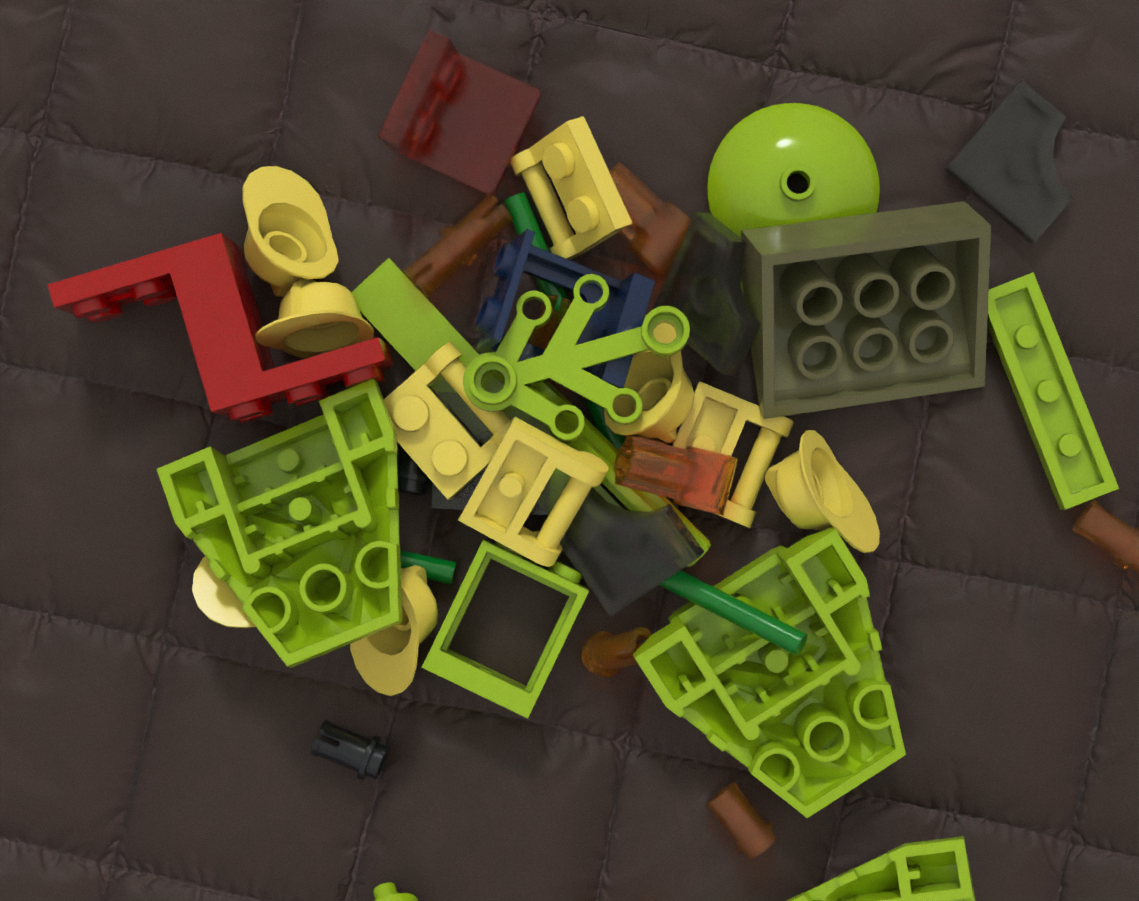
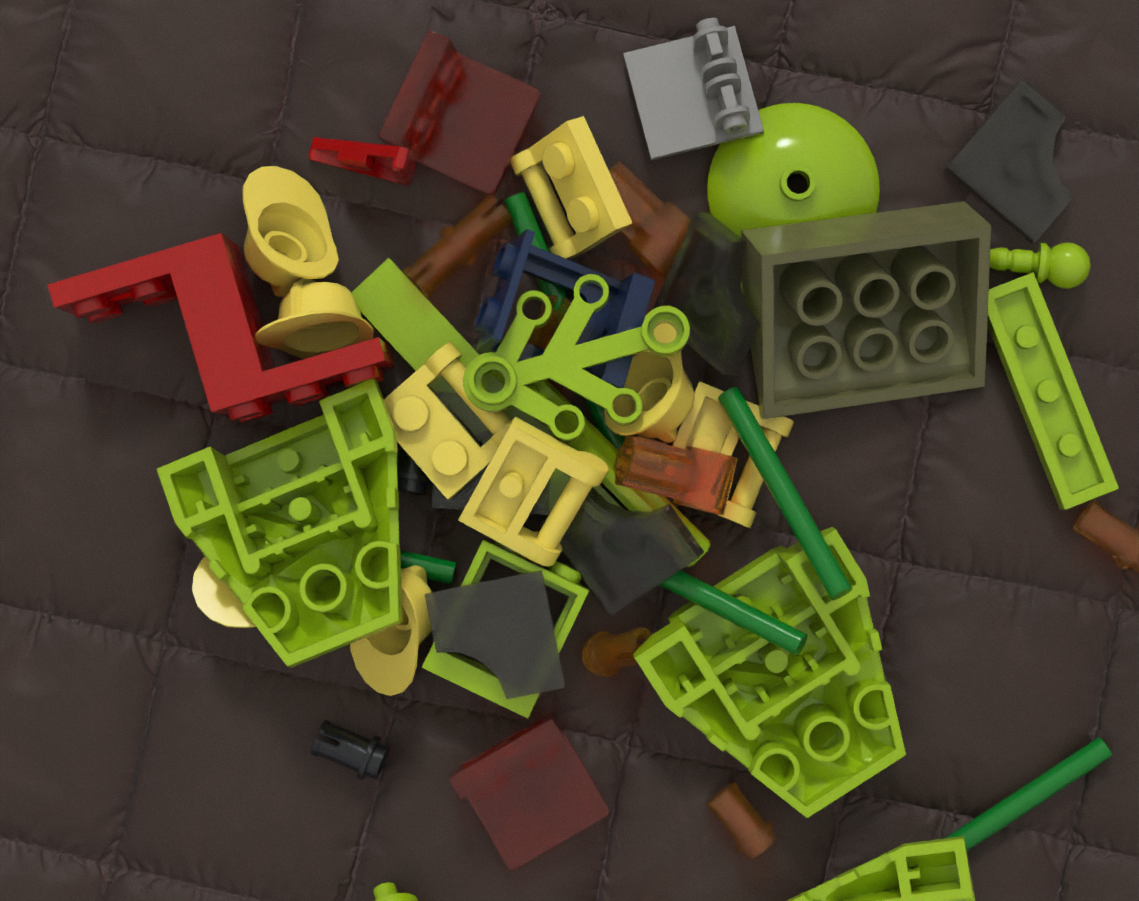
light yellow piece [765,430,880,553] -> none
none -> red tile [308,137,416,187]
none -> clear smoke tile [425,570,565,699]
none -> clear red bracket [449,712,609,870]
none -> light grey hinge [623,18,764,160]
none -> green bar [718,387,853,600]
none -> green bar [945,737,1112,852]
none -> lime bar [990,242,1091,289]

